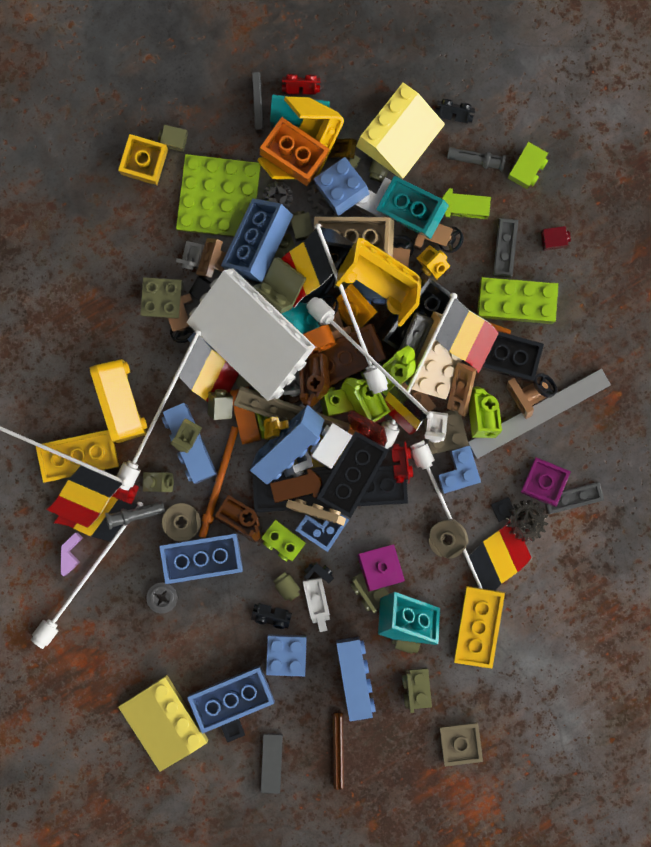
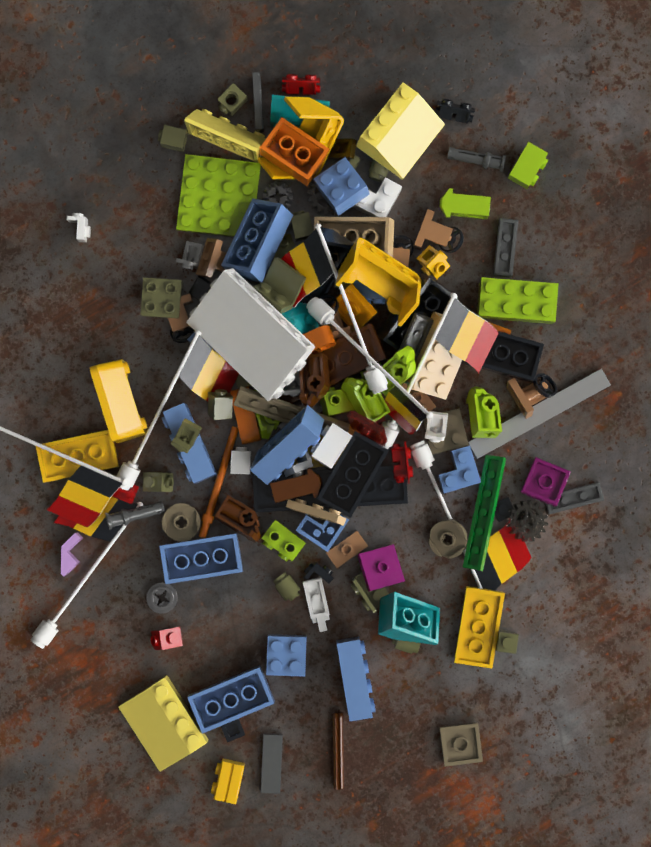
yellow brick [118,134,168,185] -> none
black hinge [251,603,292,629] -> none
yellow plate [263,417,289,440] -> none
teal slope [376,176,449,239] -> none
olive bracket [402,668,432,713] -> none
medium nougat plate [447,362,477,417] -> none
dark red brick [541,226,571,251] -> none
none -> white bracket [66,213,91,243]
none -> bracket [150,627,183,650]
none -> light yellow slope [184,109,266,163]
none -> yellow brick [211,759,245,804]
none -> olive brick [217,83,248,116]
none -> white brick [230,447,251,475]
none -> medium nougat plate [326,531,368,568]
none -> green plate [463,455,506,571]
none -> olive brick [496,630,519,654]

